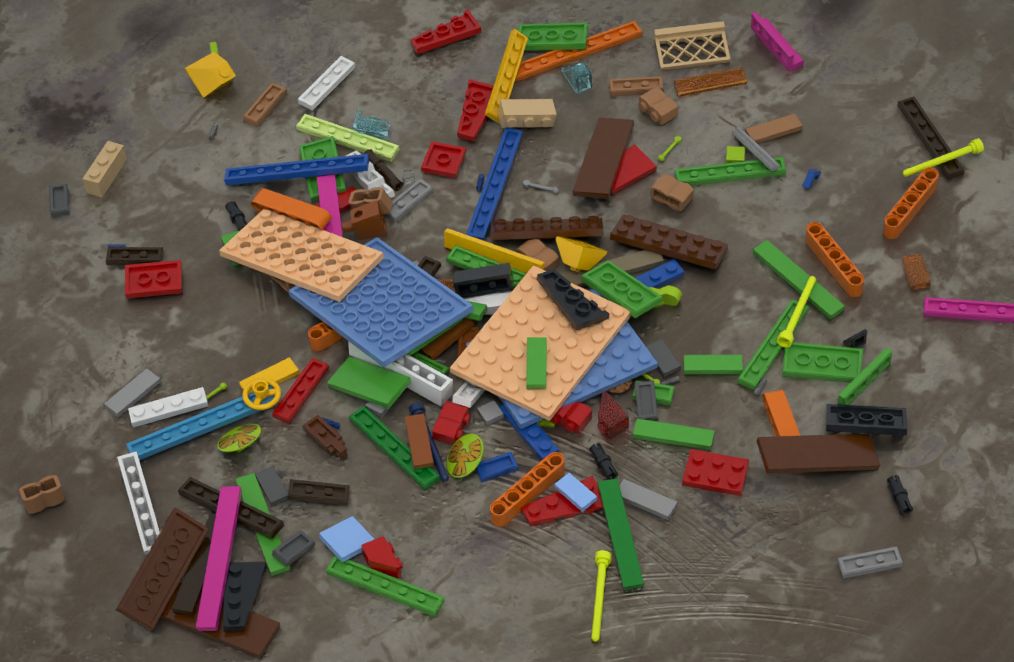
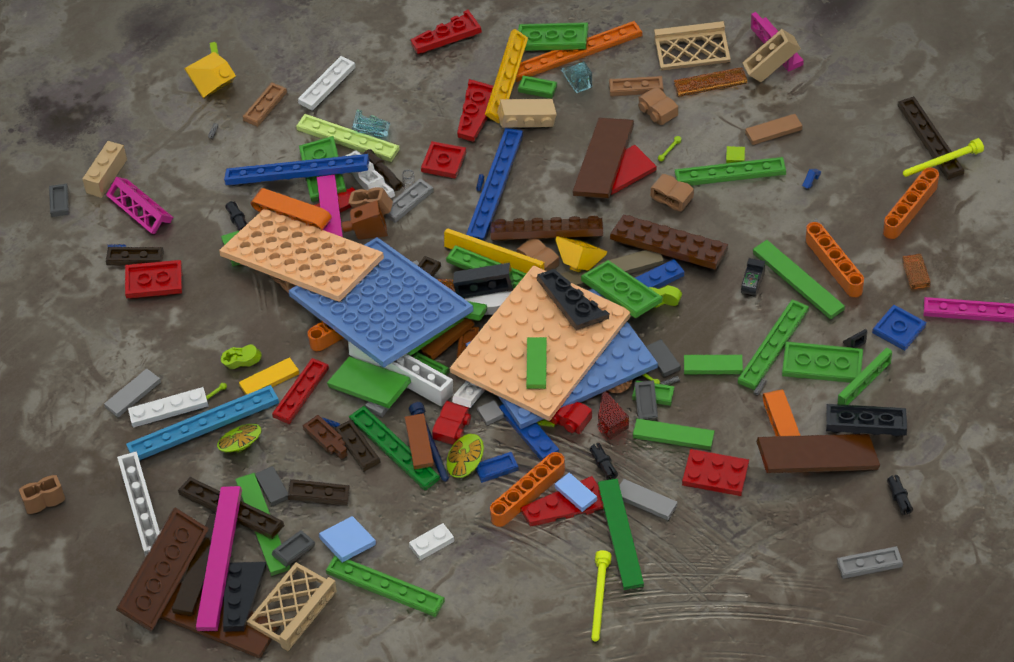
yellow piece [242,378,281,410] -> none
red slope [361,536,403,579] -> none
light grey hinge [523,180,559,194] -> none
light grey axle [732,127,779,172] -> none
neon yellow piece [777,276,816,348] -> none
none -> dark pink fence [106,177,174,234]
none -> lime piece [221,344,262,369]
none -> tan fence [247,562,337,651]
none -> dark brown tile [334,419,381,472]
none -> white plate [409,523,454,561]
none -> bright green tile [518,76,557,99]
none -> black leg [741,258,765,296]
none -> tan brick [743,29,801,82]
none -> blue tile [872,305,926,351]

